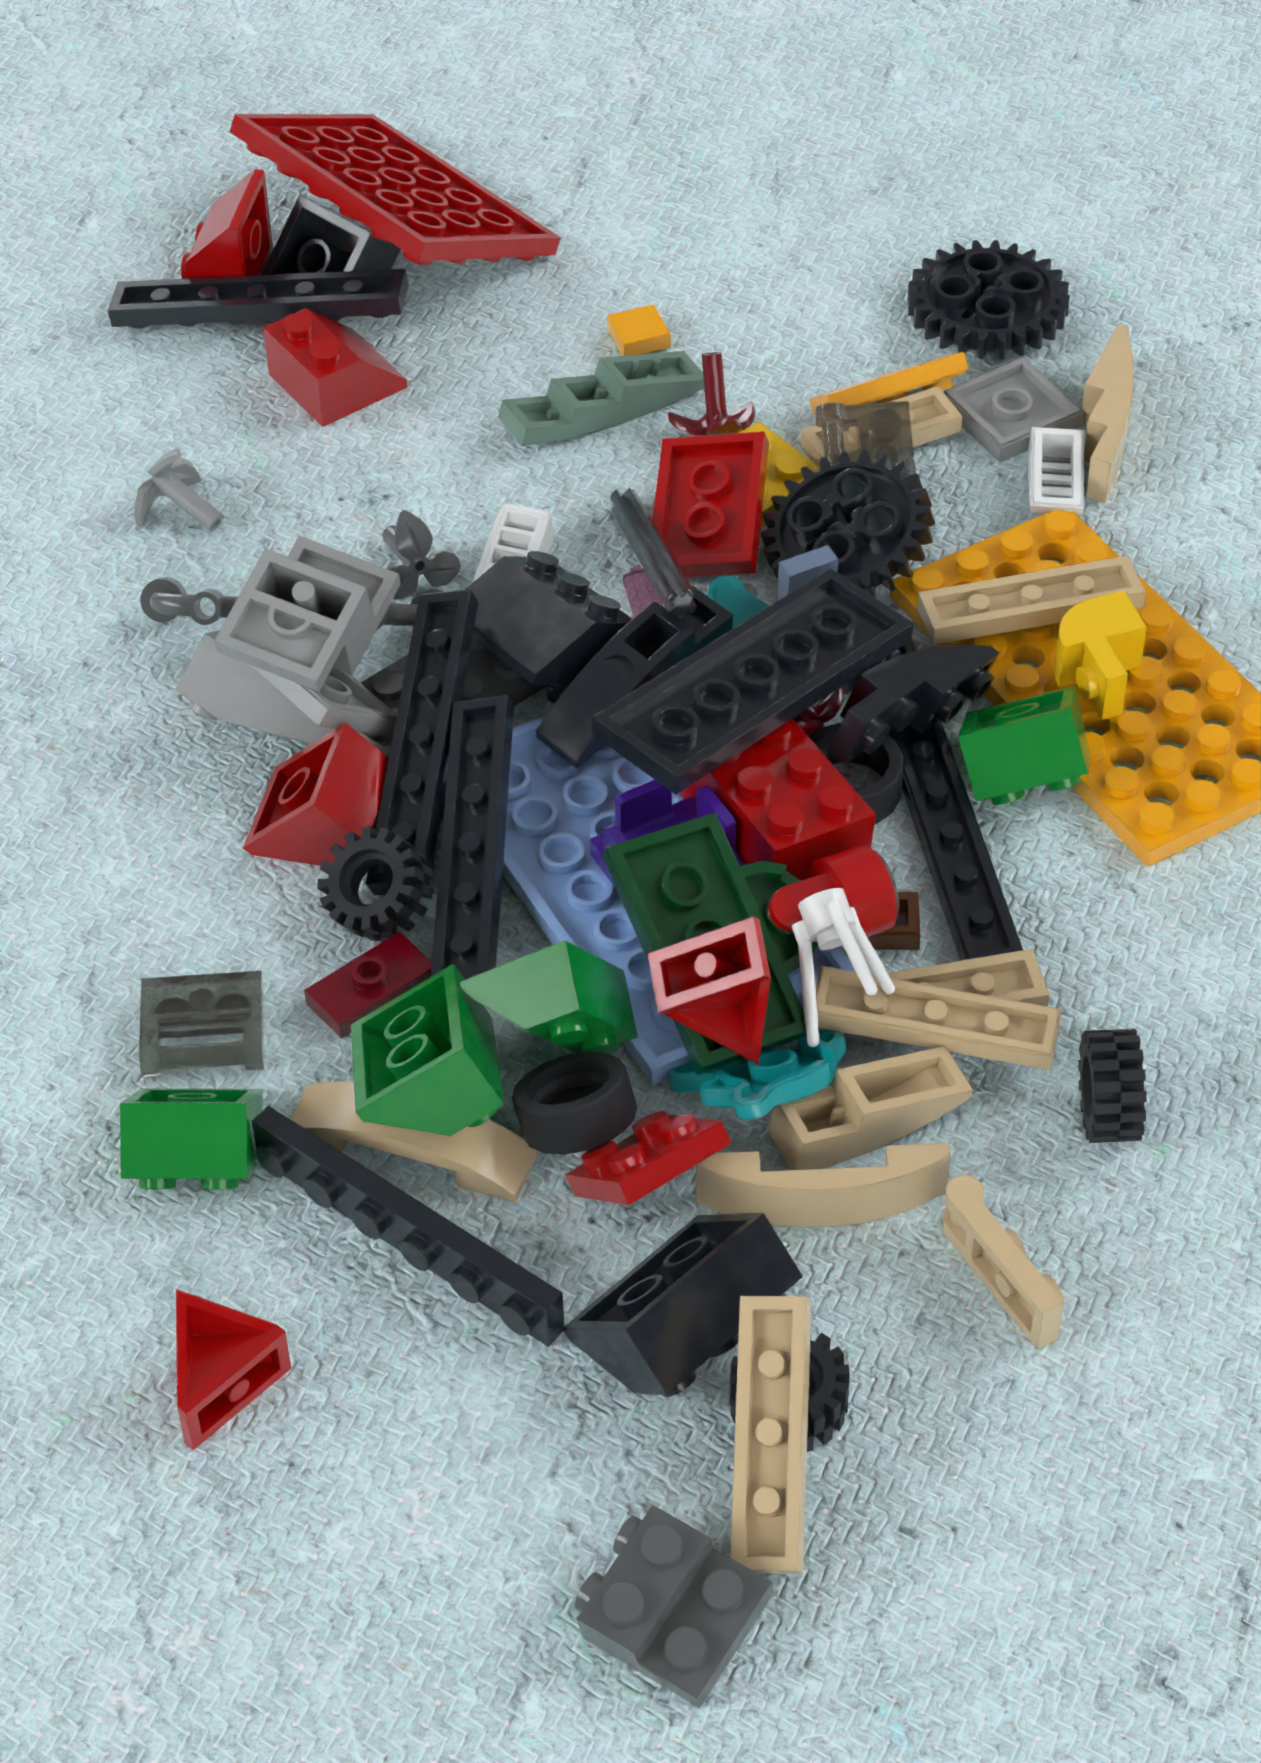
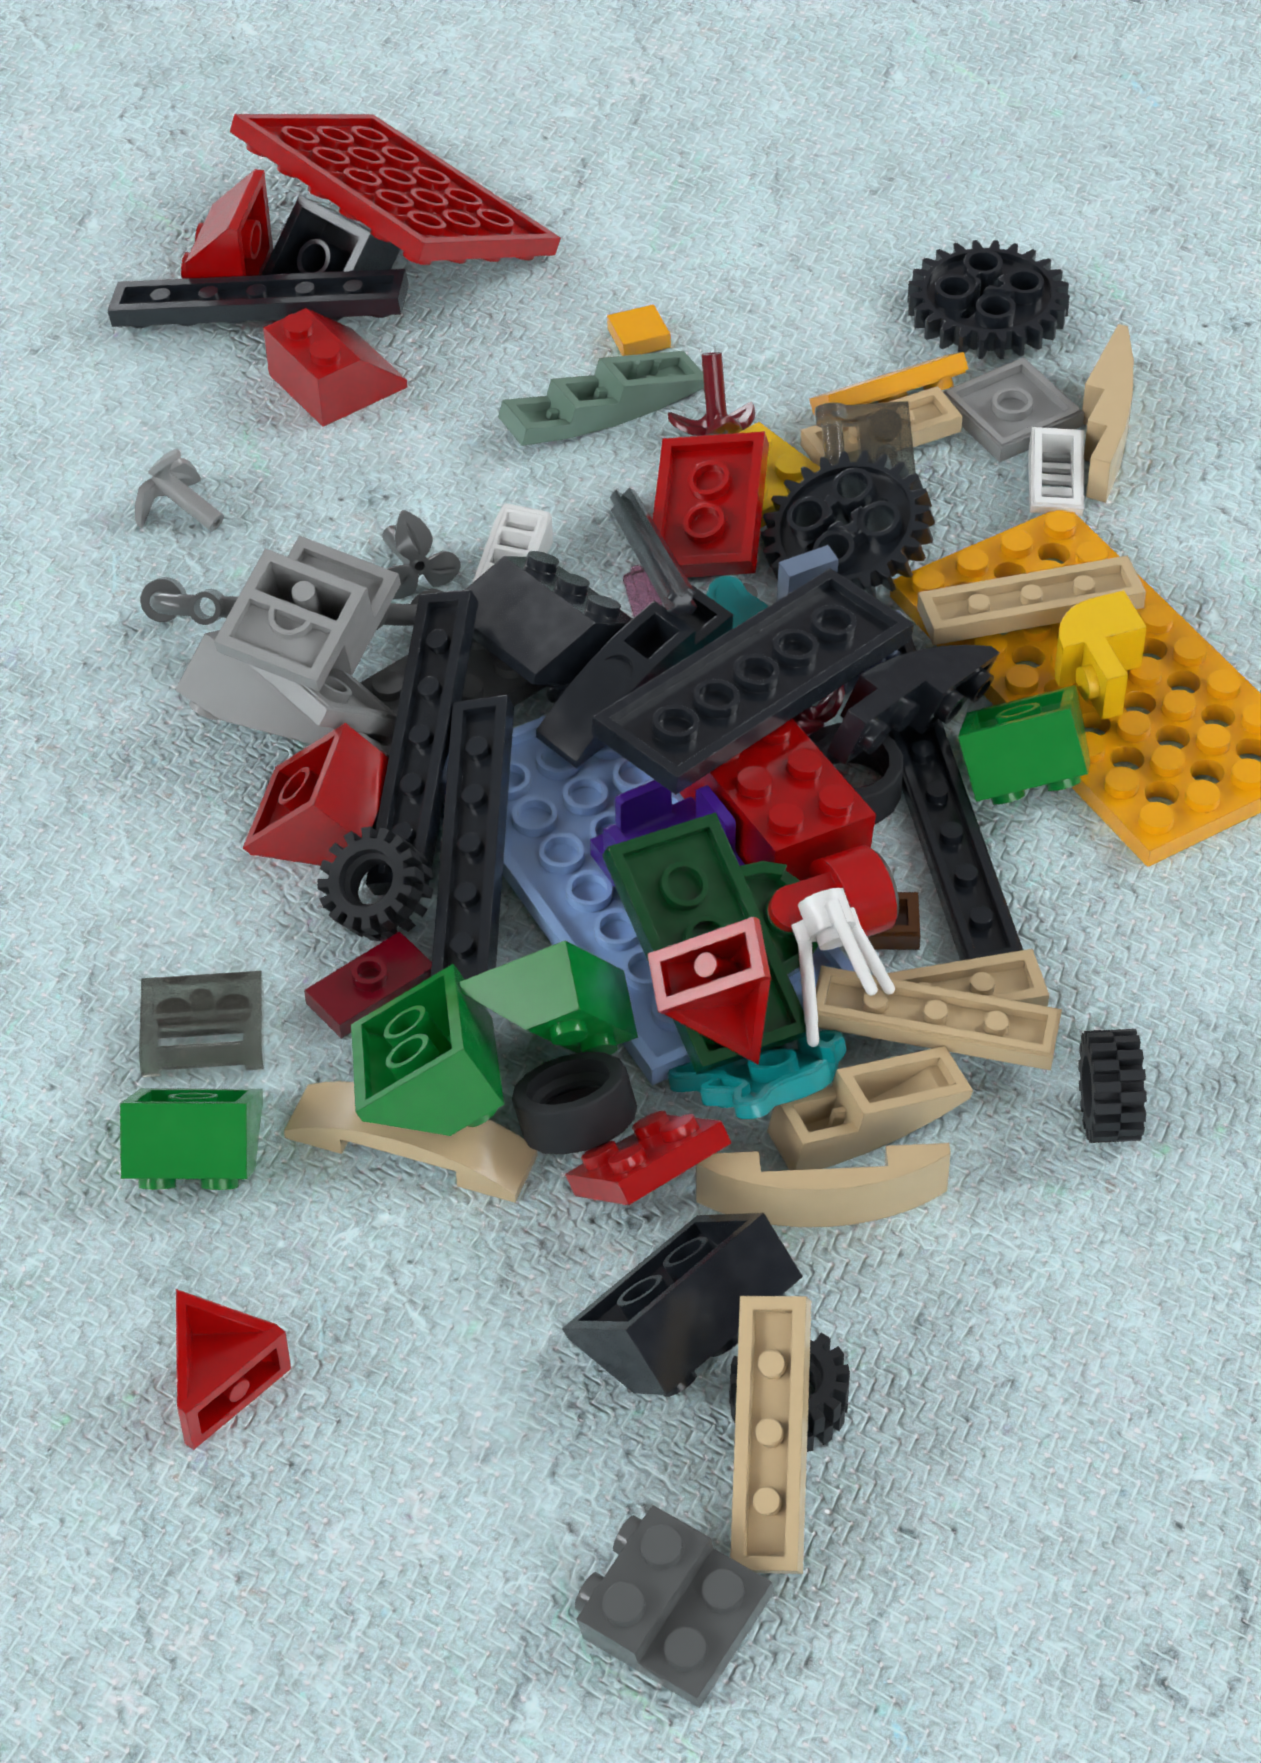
black plate [252,1105,564,1347] -> none
tan plate [943,1175,1064,1350] -> none

